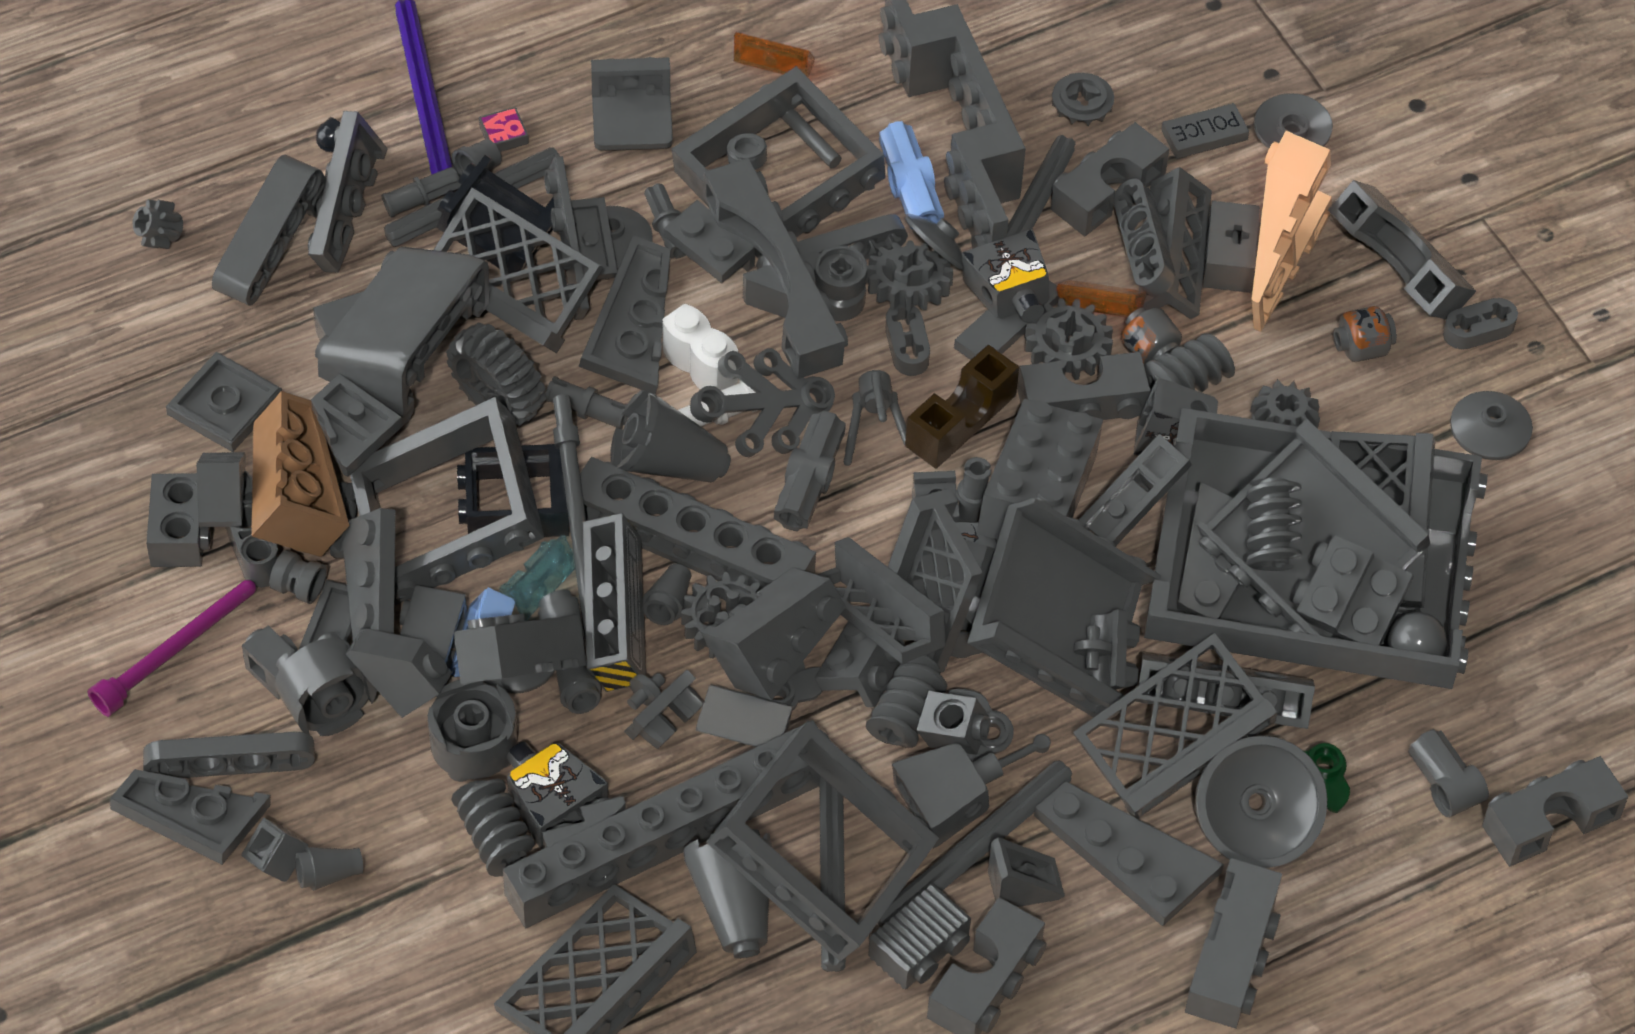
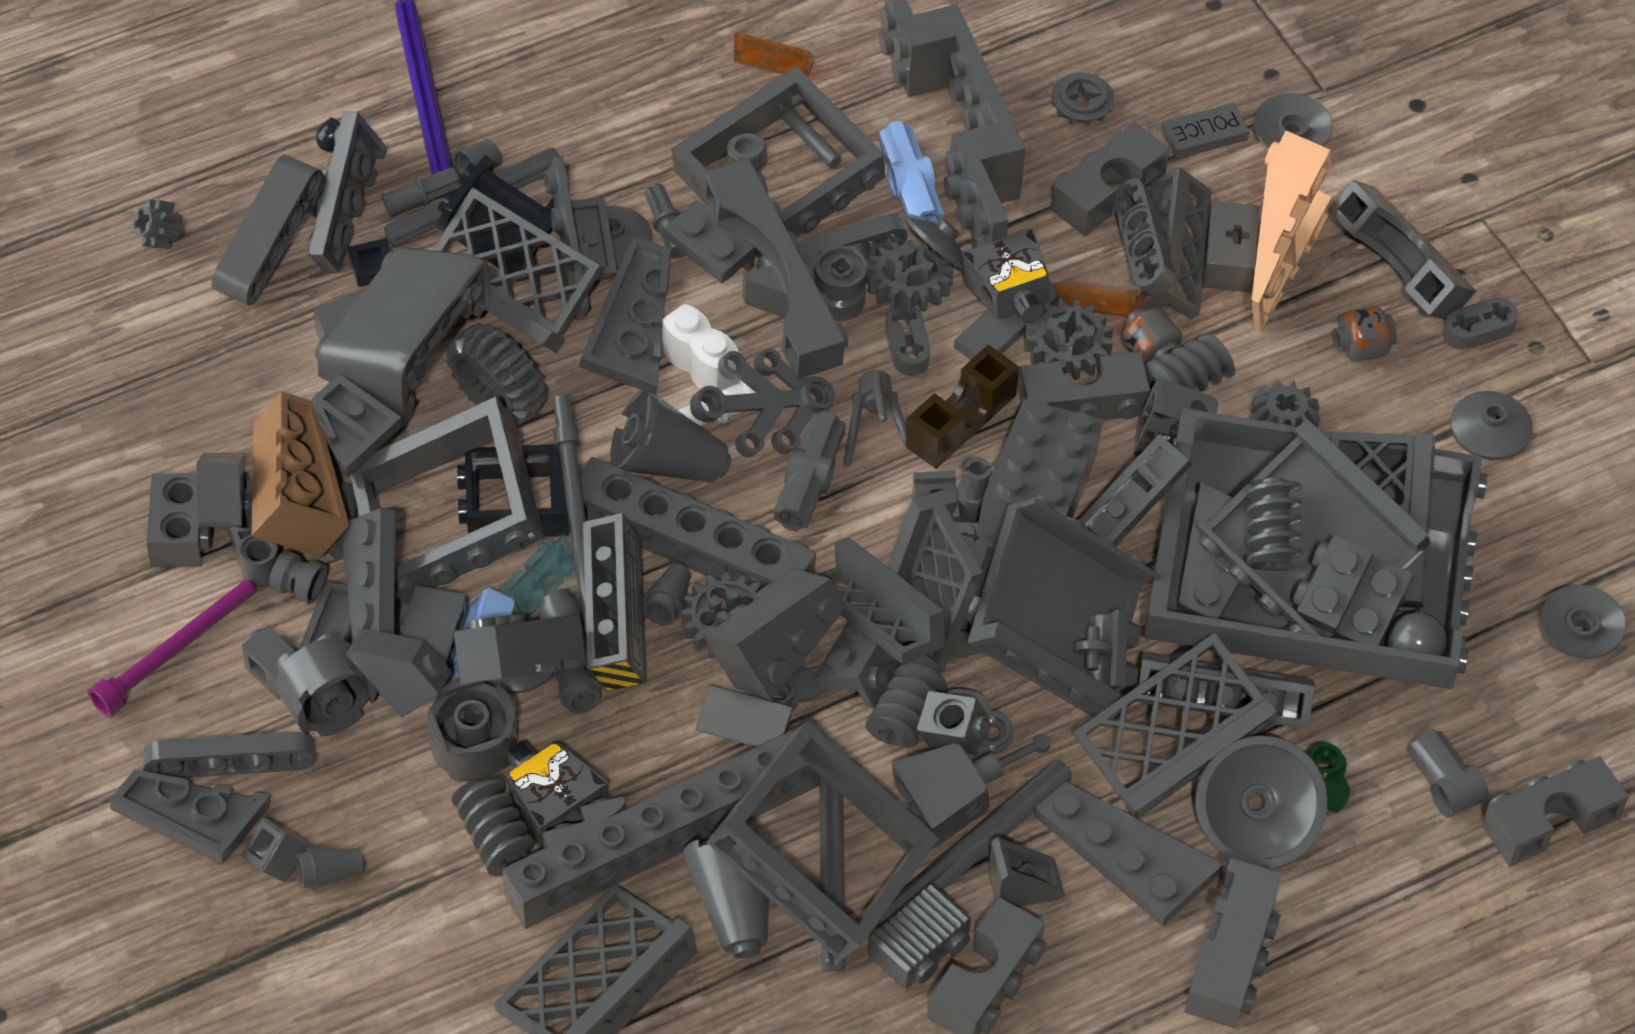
dark grey tile [166,351,282,452] -> none
tile [479,107,529,152] -> none
dark grey pin [545,376,628,429] -> none
dark grey bracket [591,57,673,150] -> none
dark grey hips [624,670,704,749] -> none
dark grey axle [1007,135,1076,237] -> none
none -> black tile [347,238,390,287]
none -> dark grey dish [1541,585,1626,659]

